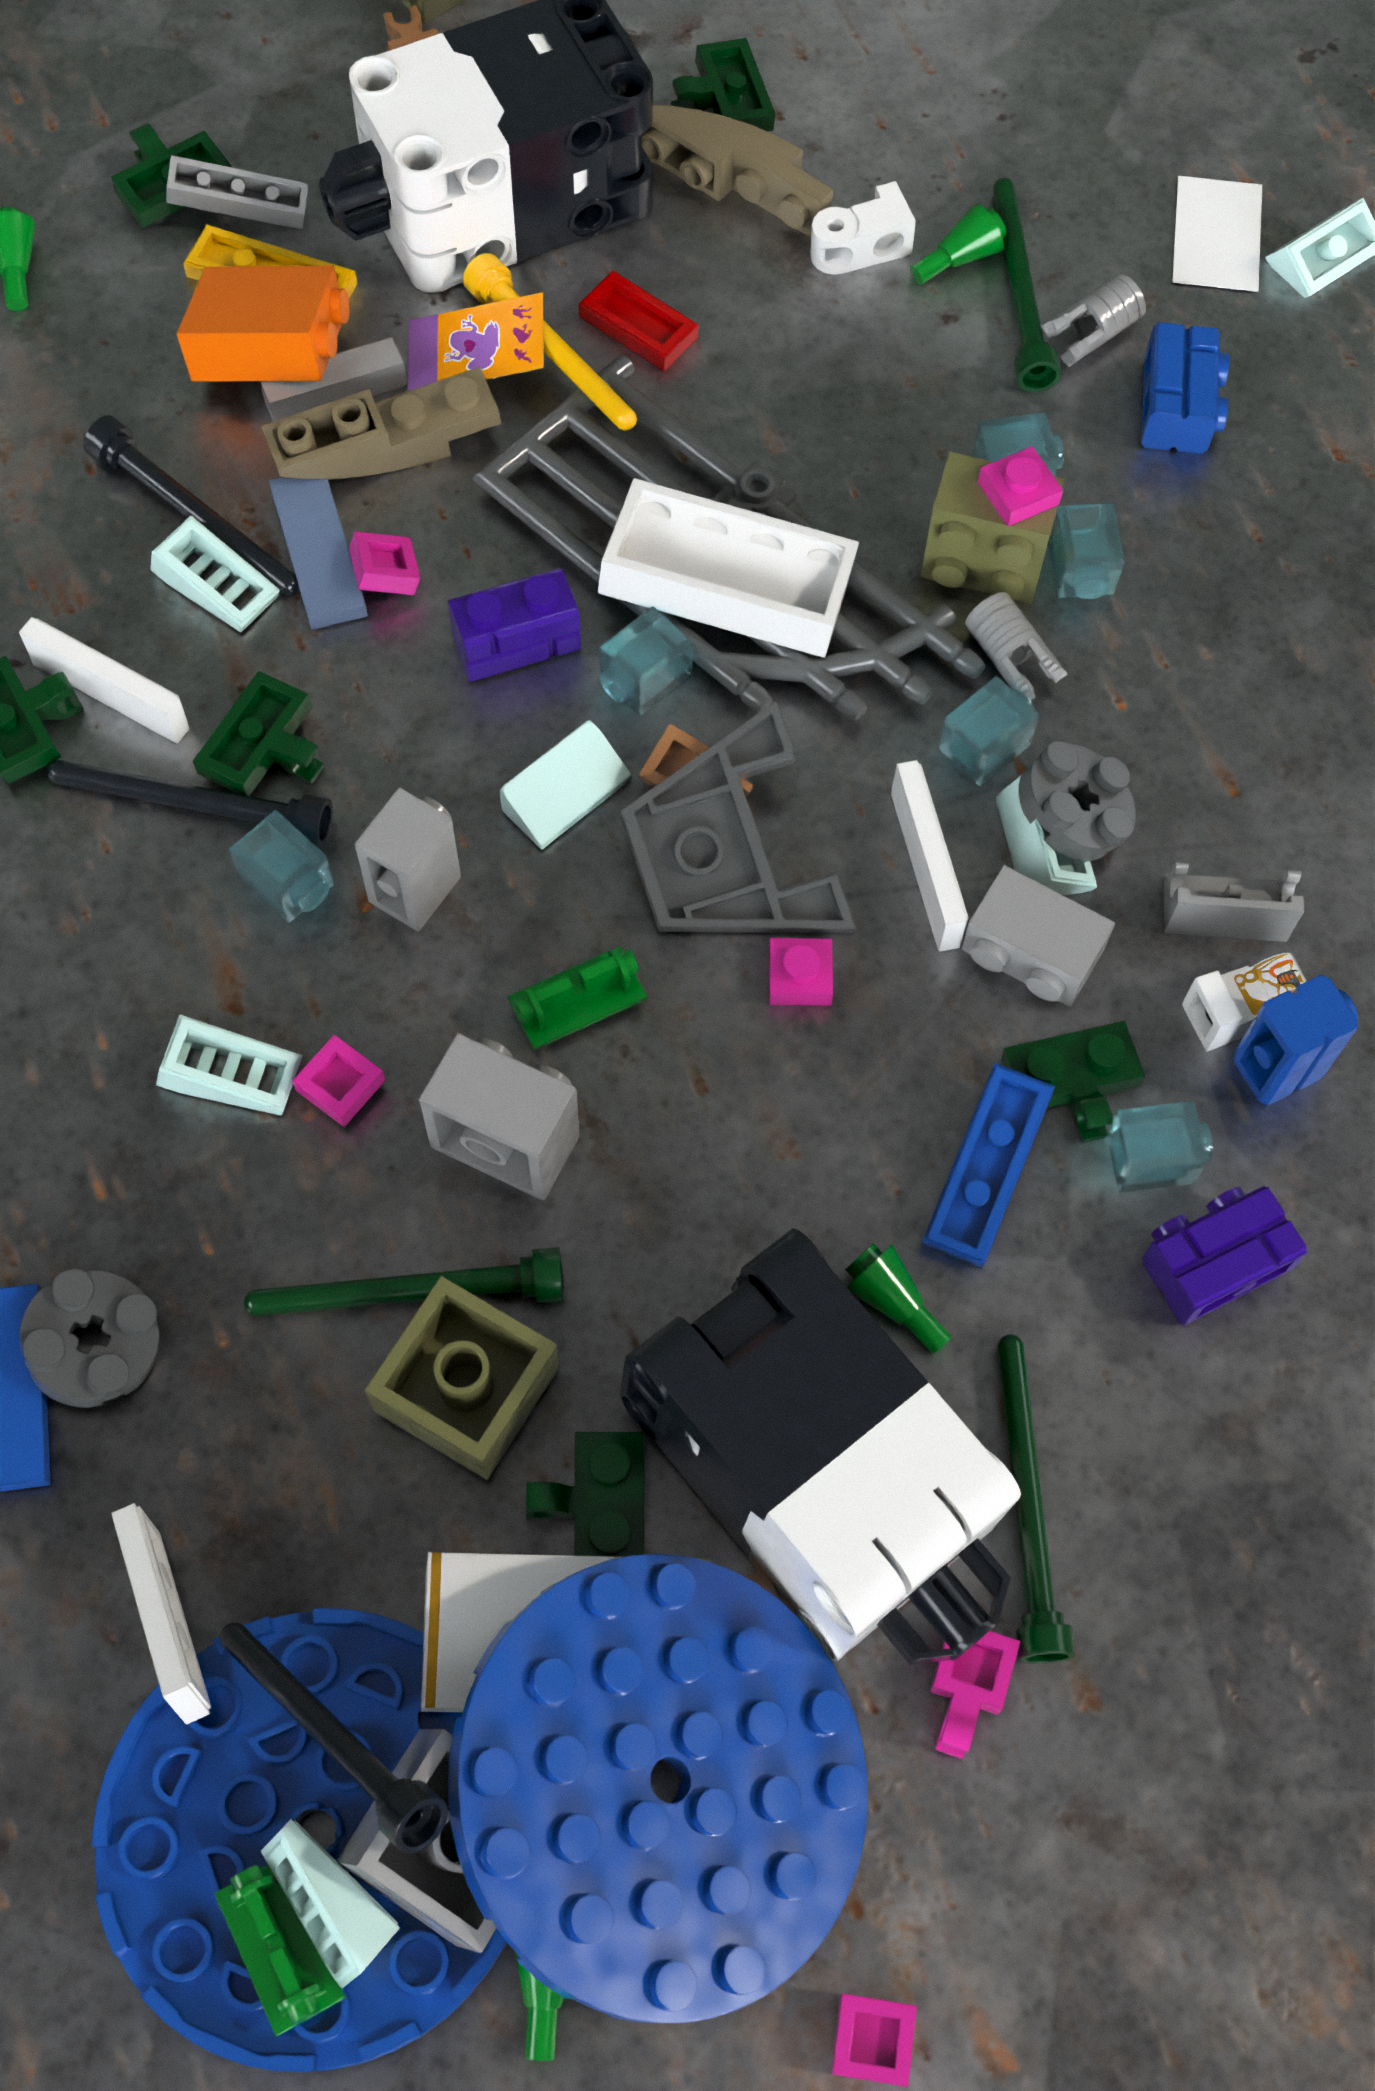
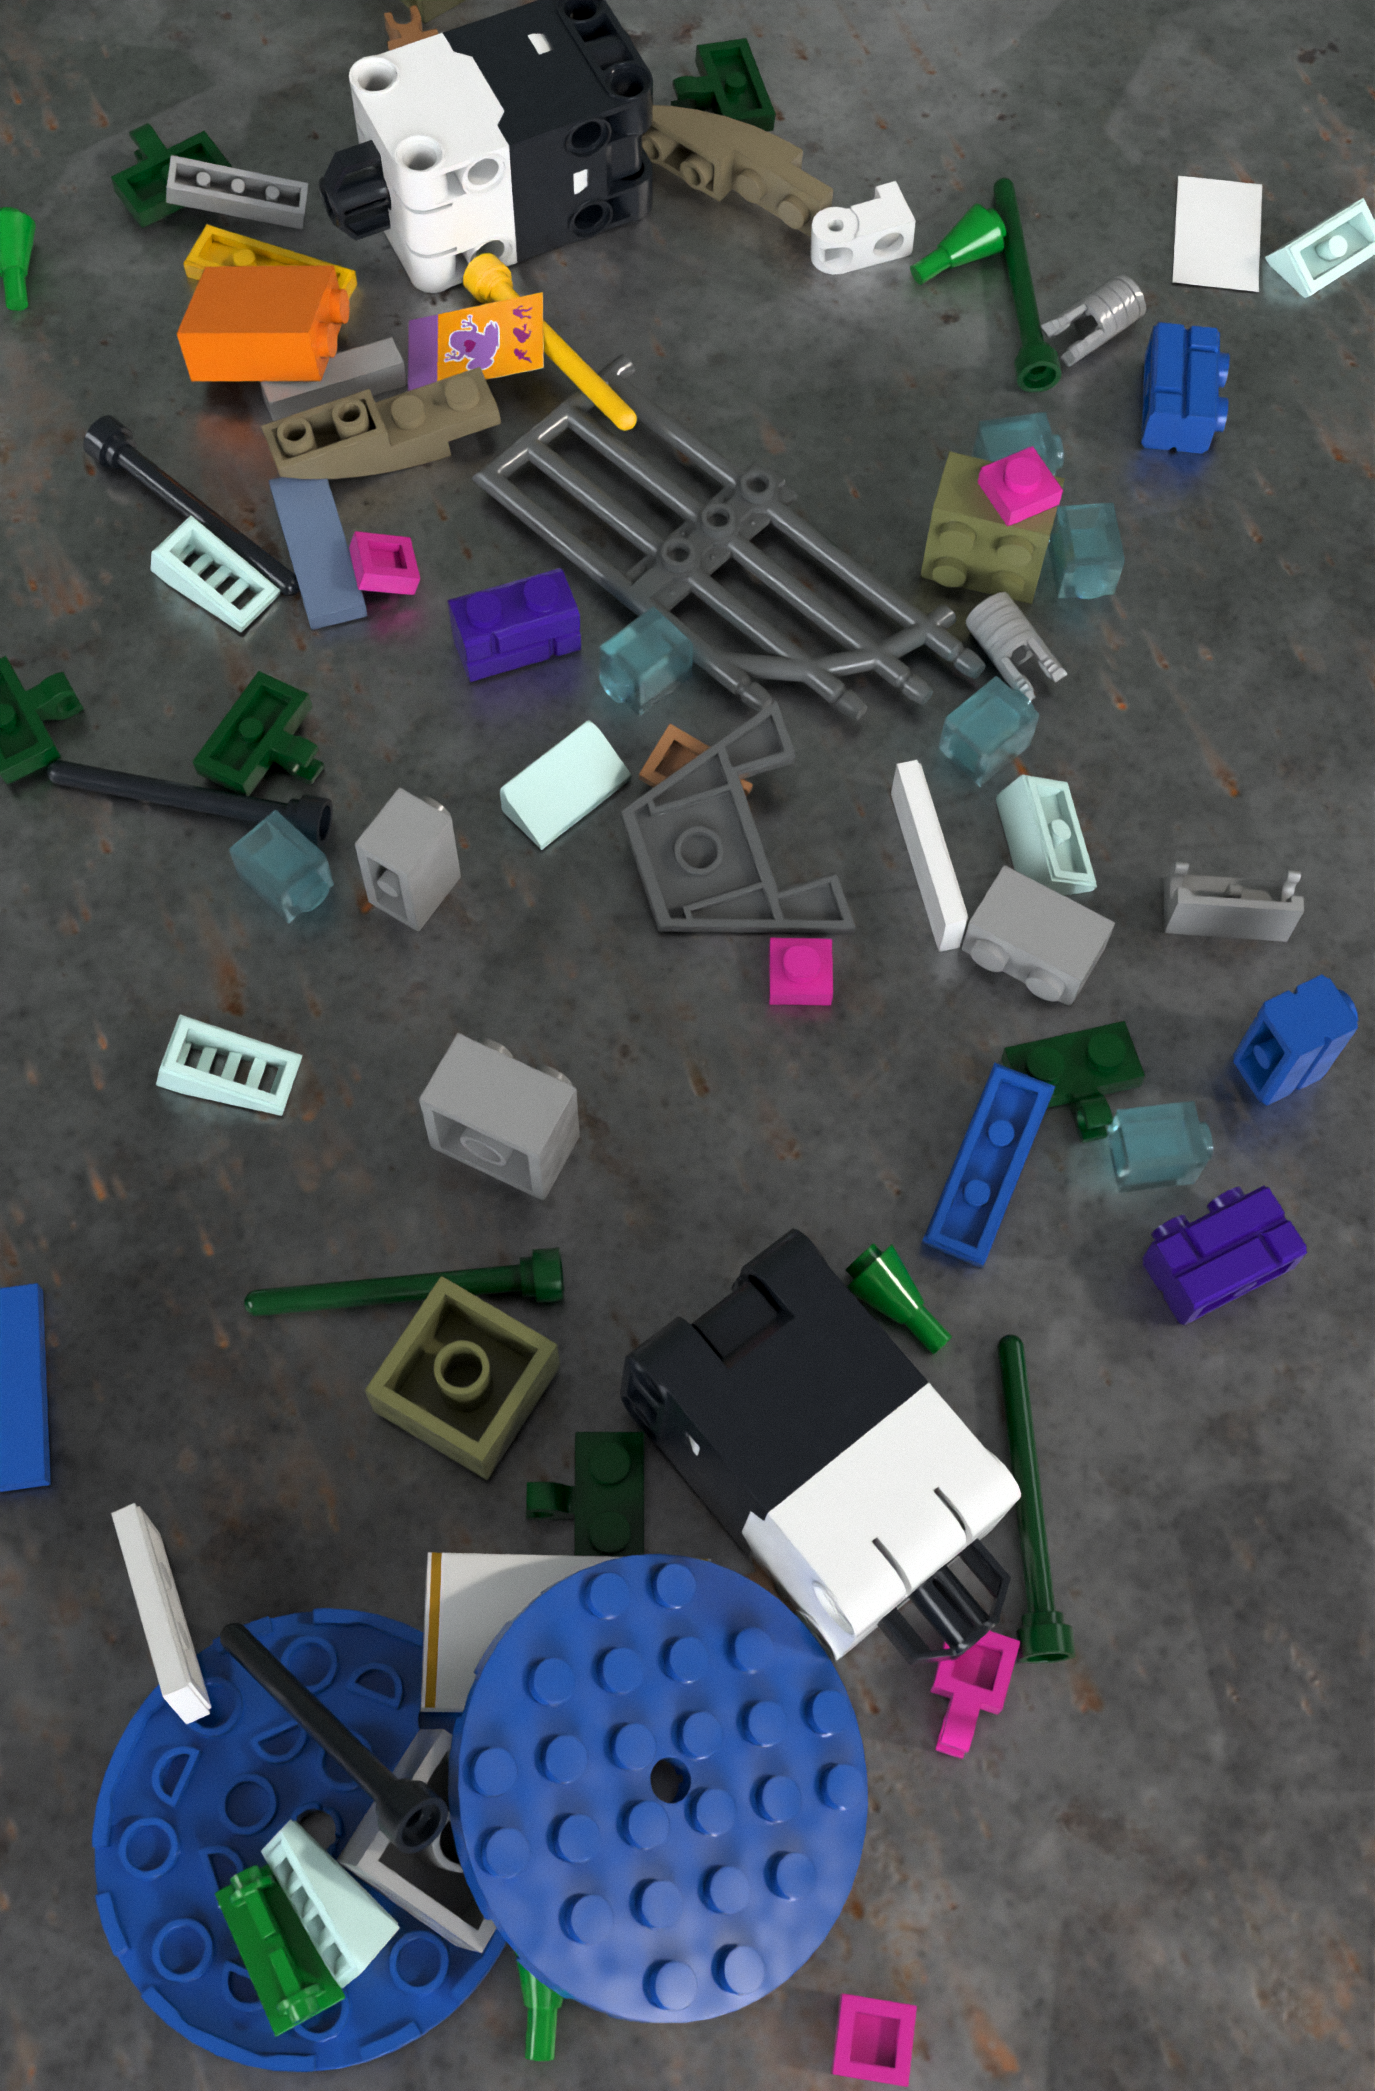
white tile [19,617,190,744] -> none
dark grey plate [20,1269,159,1408] -> none
dark pink plate [292,1035,386,1127] -> none
green hinge [507,946,648,1051] -> none
red tile [578,270,699,372] -> none
white slope [598,478,859,658] -> none
dark grey plate [1018,741,1136,861] -> none
white leg [1182,953,1307,1052] -> none

